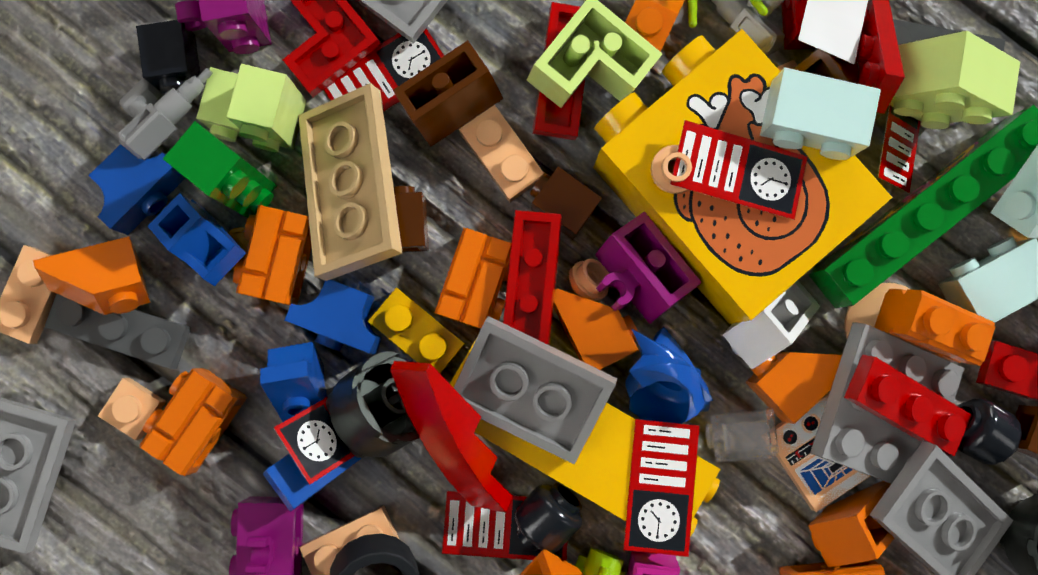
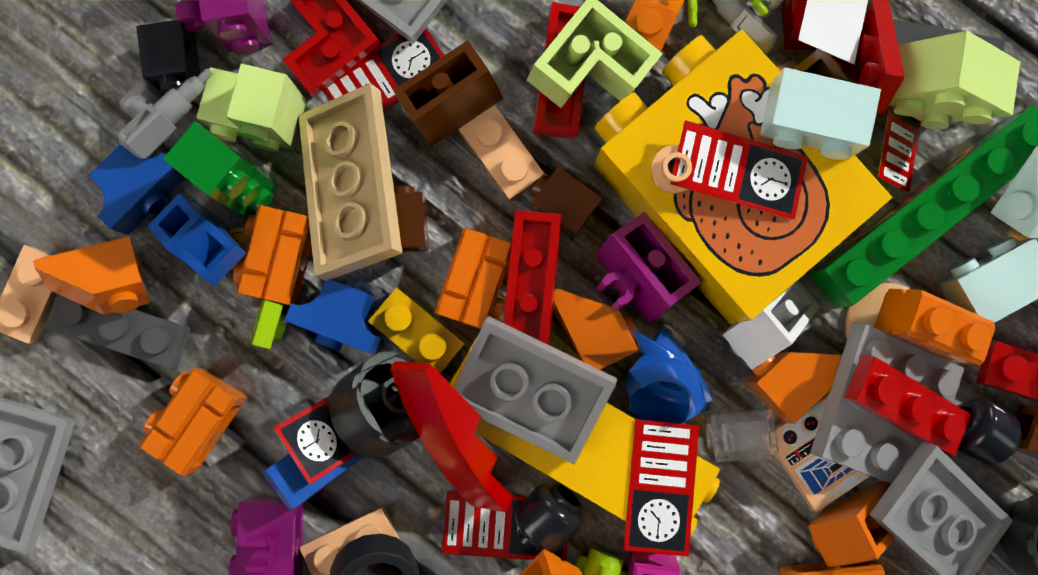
light nougat plate [98,378,166,440] -> none
blue brick [260,342,327,422] -> none
light nougat plate [569,259,610,302] -> none
none -> lime plate [249,299,287,349]

